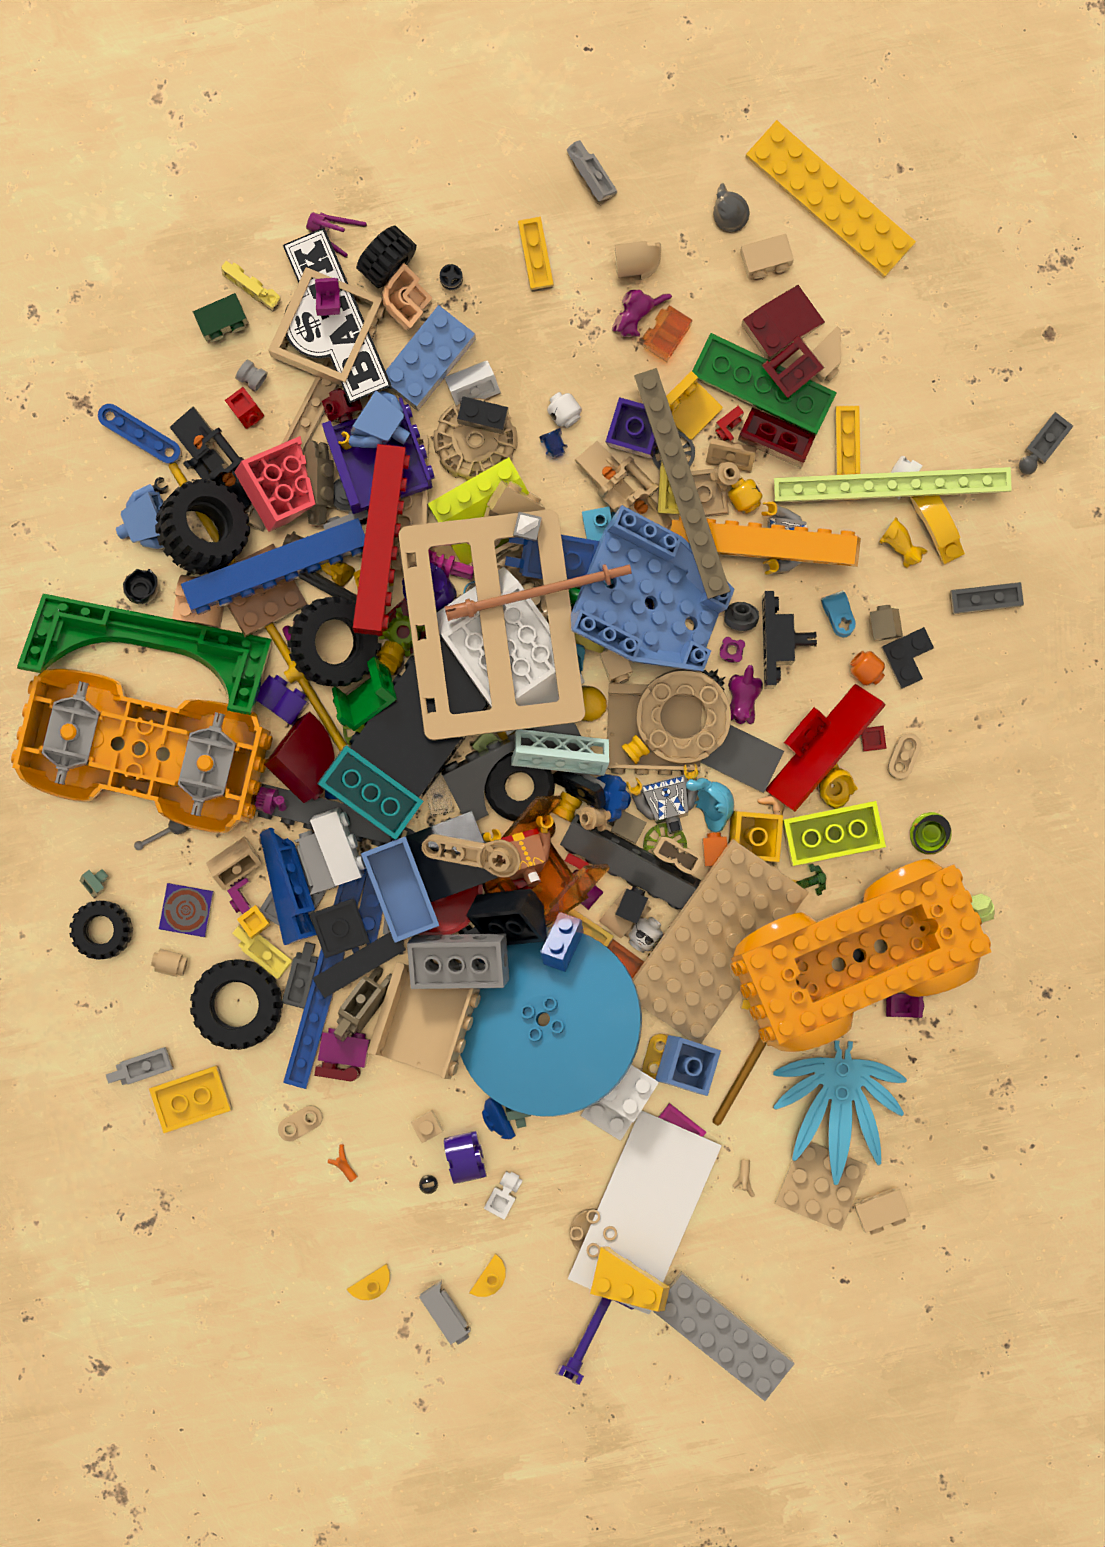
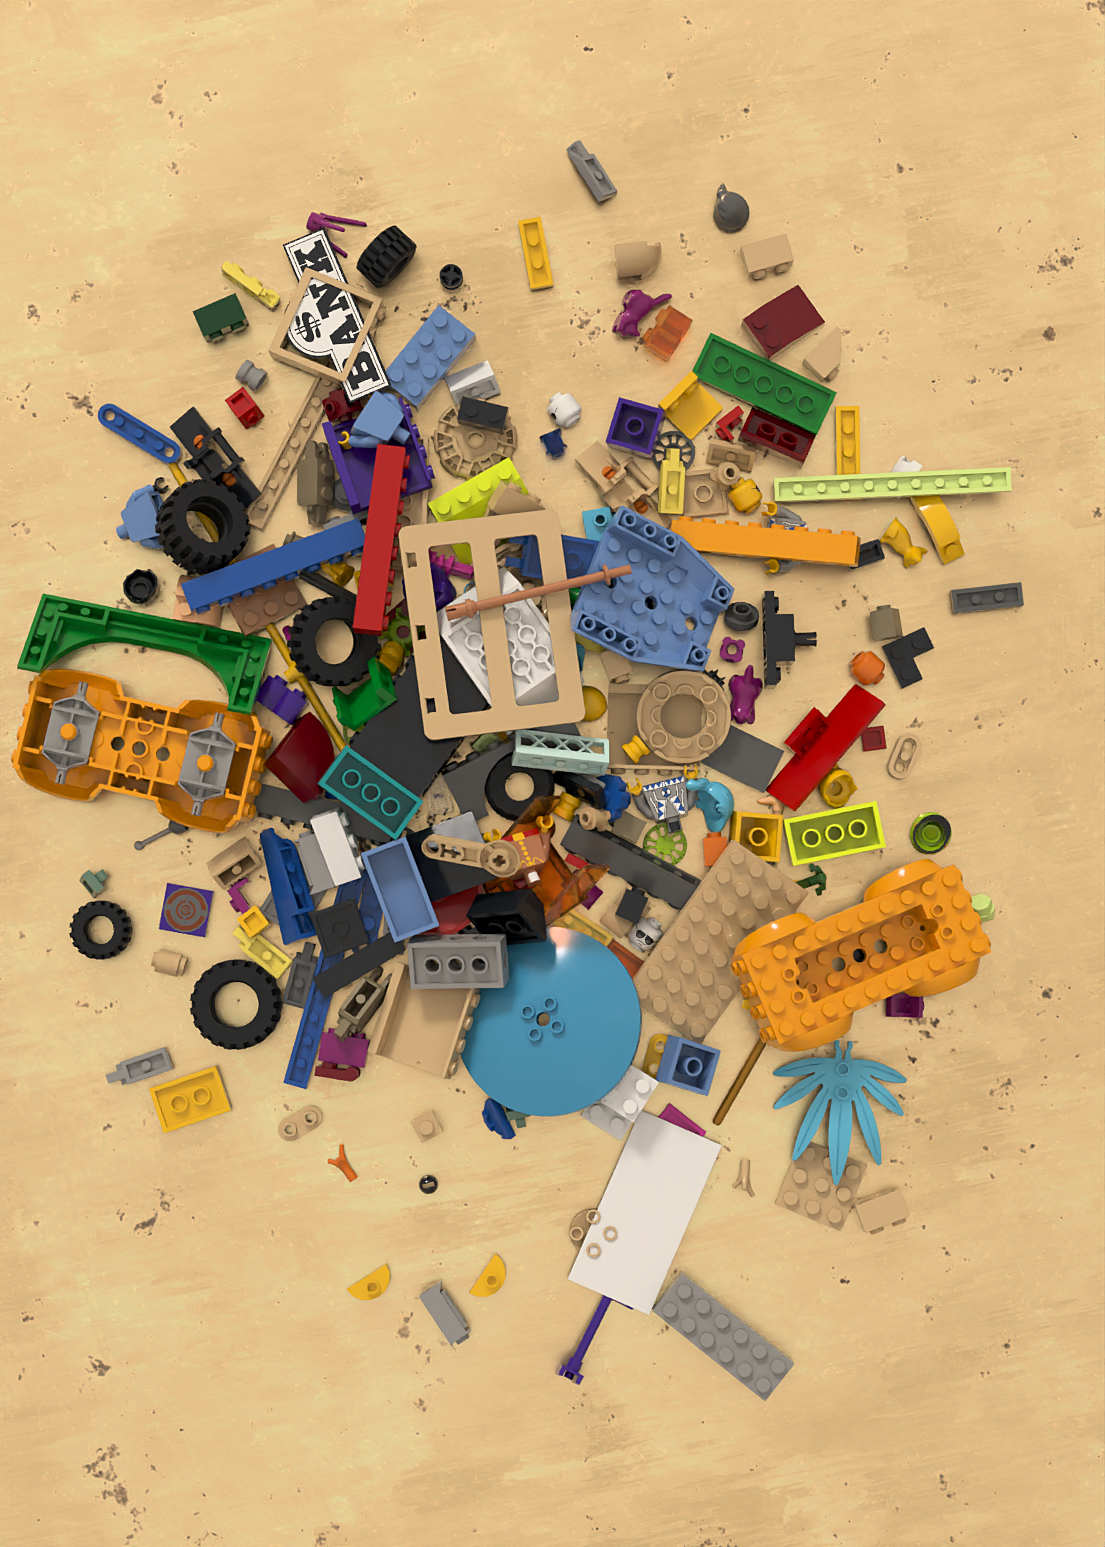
coral wedge [234,436,315,532] -> none
magenta piece [255,787,287,815] -> none
magenta bracket [315,278,341,316] -> none
light nougat brick [382,263,432,330] -> none
dark purple brick [444,1131,487,1184] -> none
white plate [484,1171,523,1220] -> none
tile [513,512,542,541] -> none
brick [541,912,584,972] -> none
yellow wedge [590,1246,670,1312] -> none
dark tan plate [634,368,730,599] -> none
tan brick [652,836,703,874] -> none
yellow plate [745,120,916,278] -> none
dark red plate [762,335,825,398] -> none
dark azure piece [821,590,856,638] -> none
dark grey plate [1019,412,1073,475] -> none
none -> black piece [847,539,885,572]

